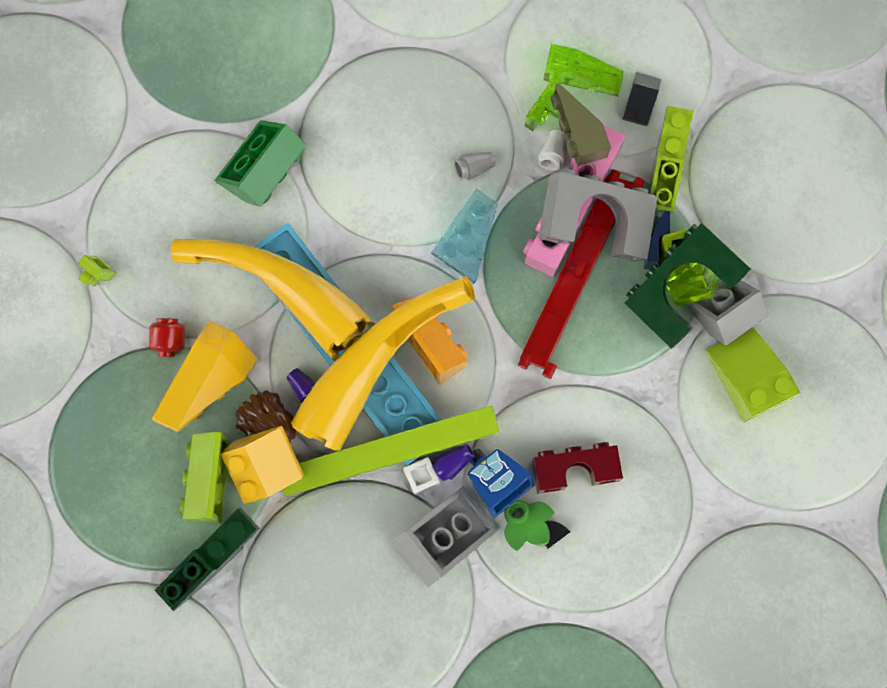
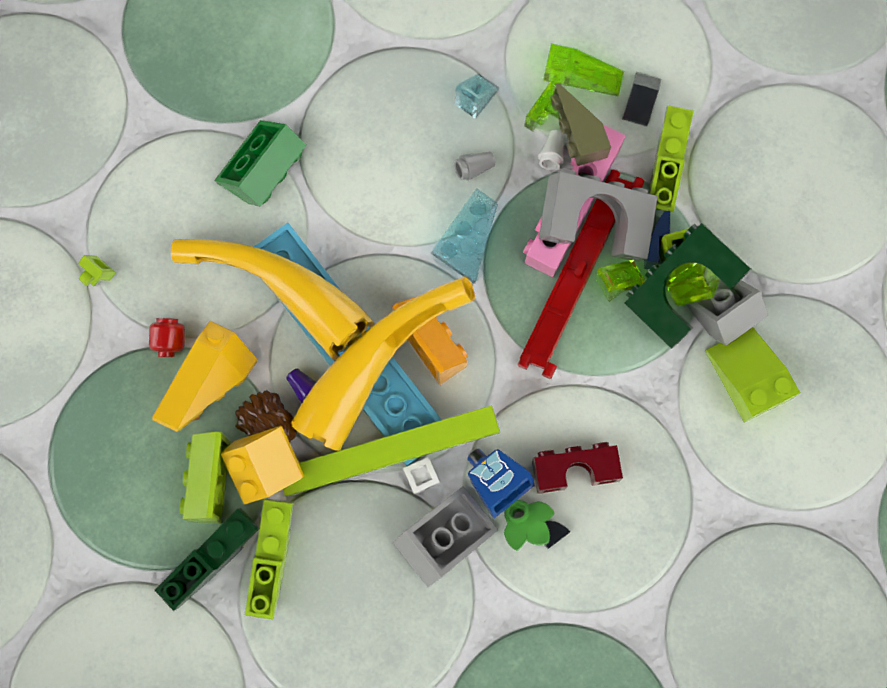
dark purple cone [432,443,475,481] -> none
none -> lime slope [245,499,294,620]
none -> clear light blue slope [455,74,499,119]
none -> clear neon green slope [596,260,645,302]

